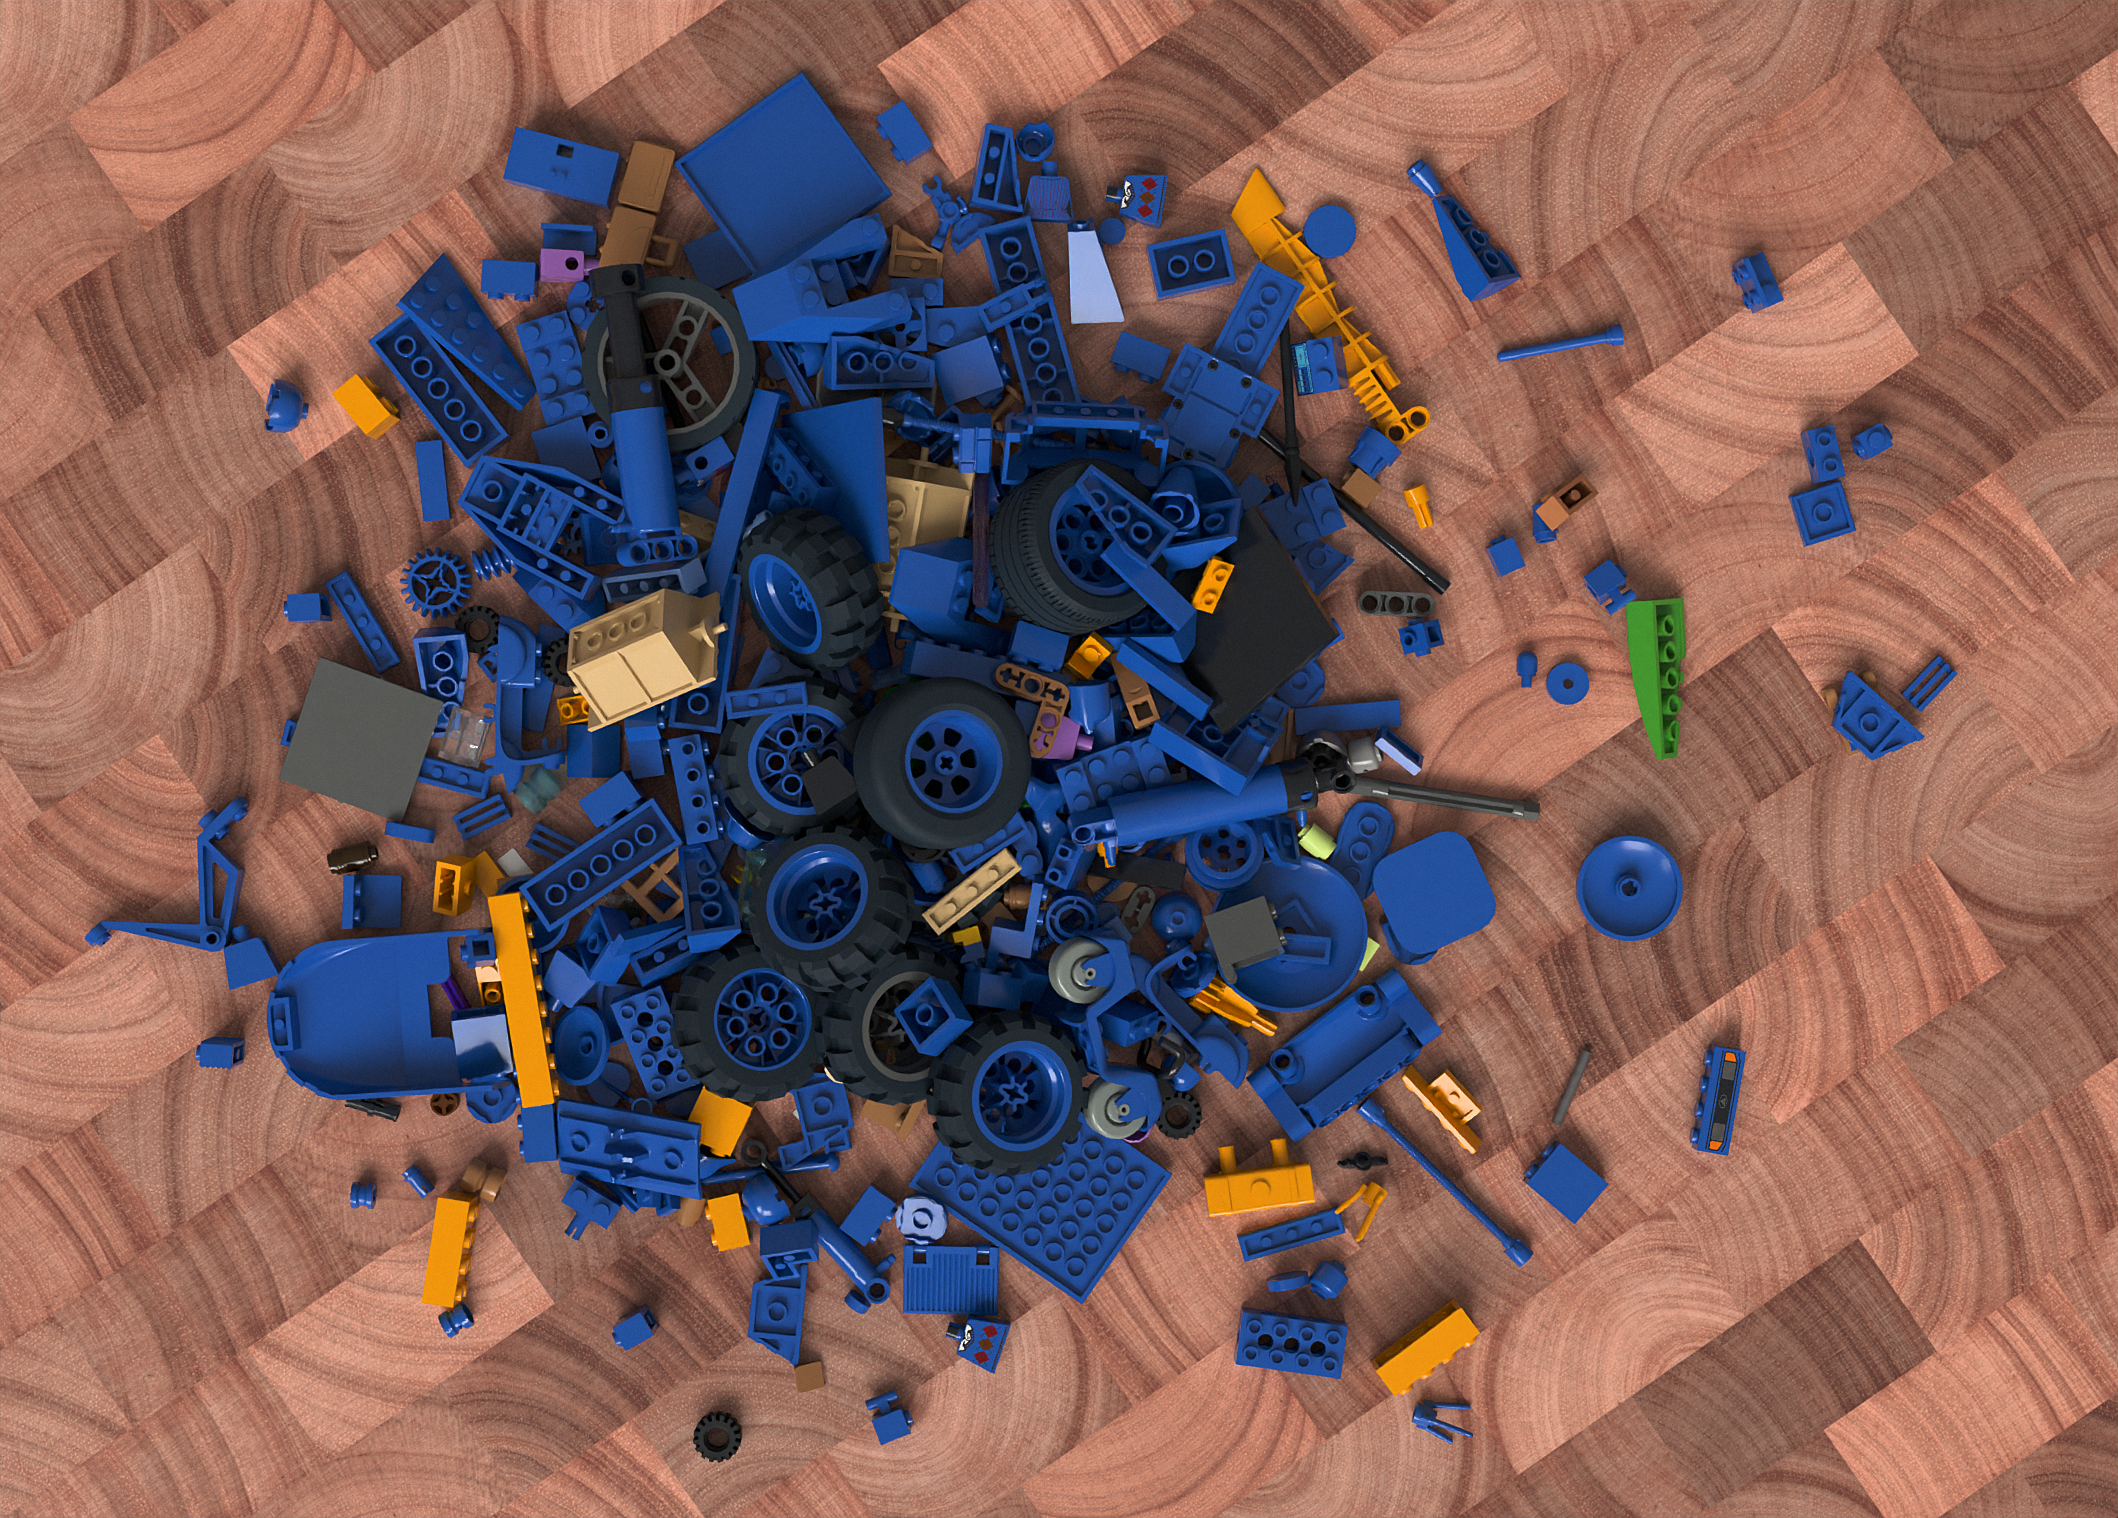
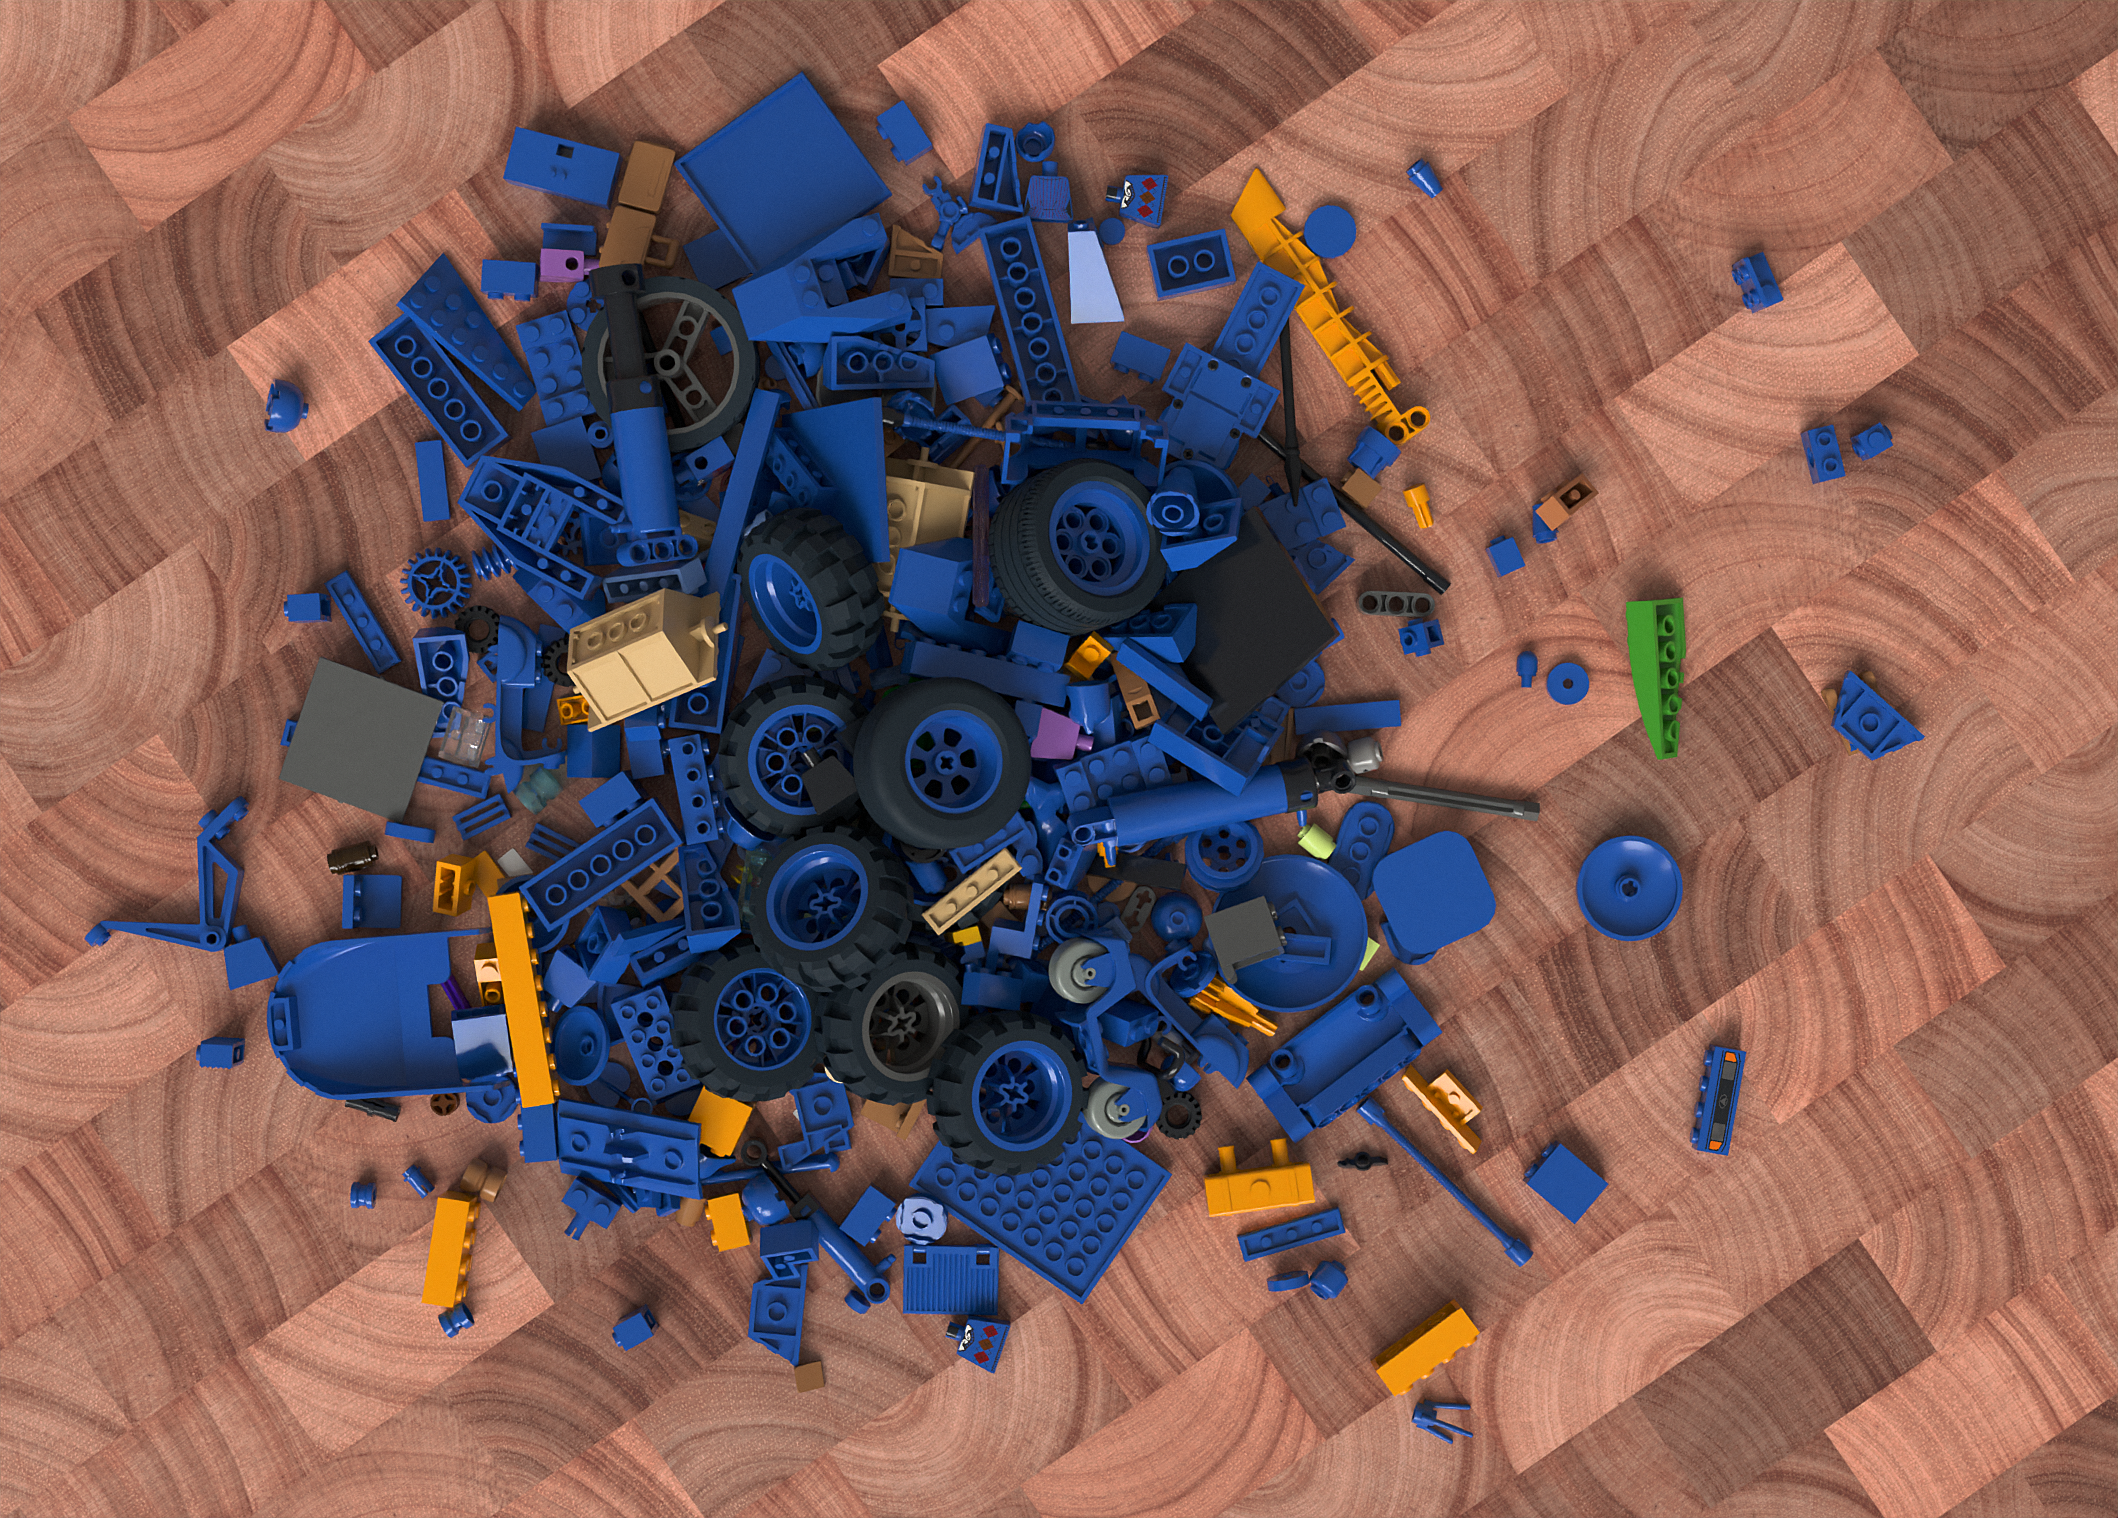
light orange brick [332,374,401,440] -> none
blue brick [460,933,496,968] -> none
black tyre [693,1411,742,1463] -> none
blue tile [724,681,809,720] -> none
blue brick [865,1389,914,1445] -> none
blue brick [894,976,974,1057] -> none
blue brick [952,413,993,474] -> none
blue hinge [976,277,1054,333] -> none
medium nougat beam [993,663,1070,758] -> none
blue wedge [1075,464,1178,569] -> none
blue tile [1100,539,1197,631] -> none
light orange hinge [1191,555,1235,613] -> none
blue brick [1234,1307,1348,1379] -> none
blue wing [1250,814,1302,870] -> none
blue slope [1291,335,1349,397] -> none
light orange plant [1335,1181,1388,1242] -> none
blue tile [1374,725,1424,776] -> none
blue wedge [1432,194,1521,302] -> none
blue piece [1497,324,1624,362] -> none
flat silver bar [1551,1049,1592,1126] -> none
blue brick [1584,559,1637,616] -> none
blue tile [1788,480,1856,547] -> none
blue tile [1900,656,1958,712] -> none

